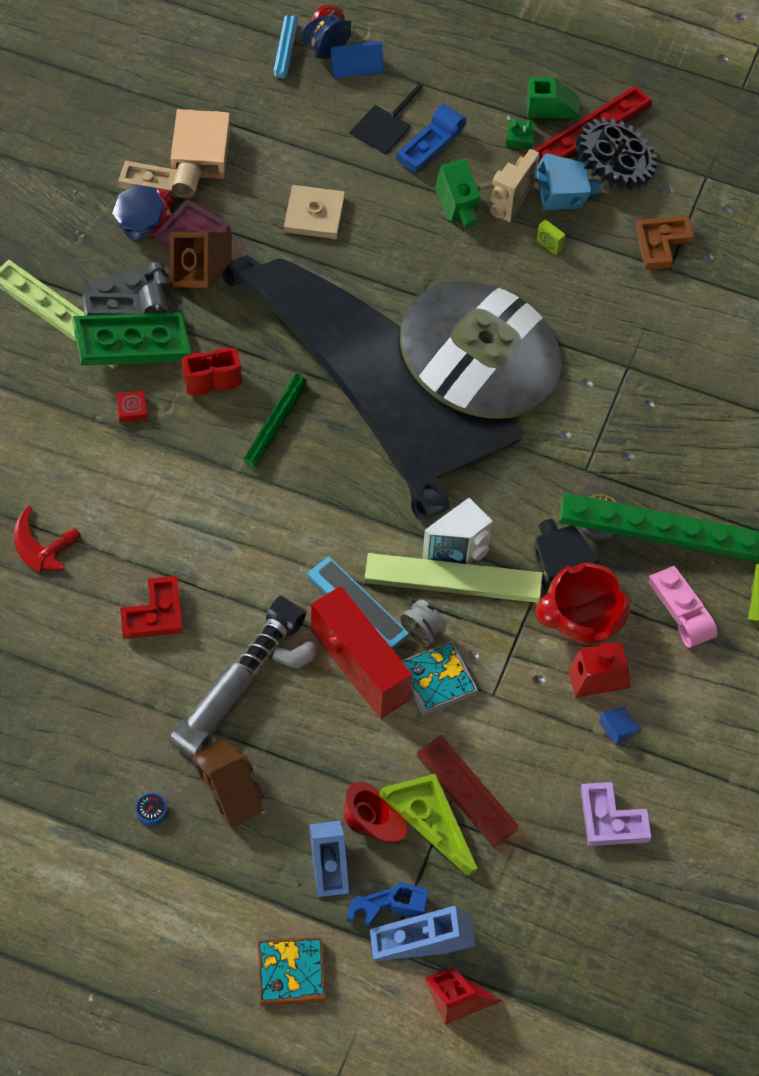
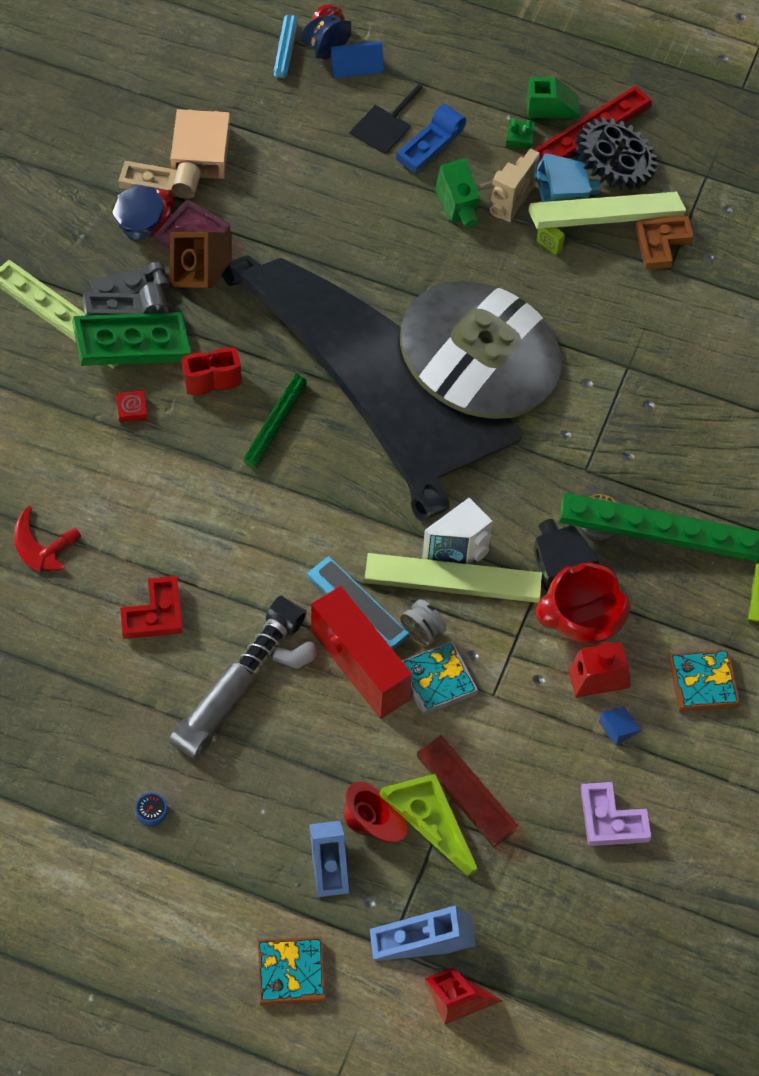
reddish brown brick [191,740,264,827] -> none
tan plate [284,185,345,239] -> none
blue piece [347,882,429,927] -> none
bright pink plate [649,566,718,648] -> none
none -> yellowish green tile [528,192,686,229]
none -> tile [669,649,740,712]

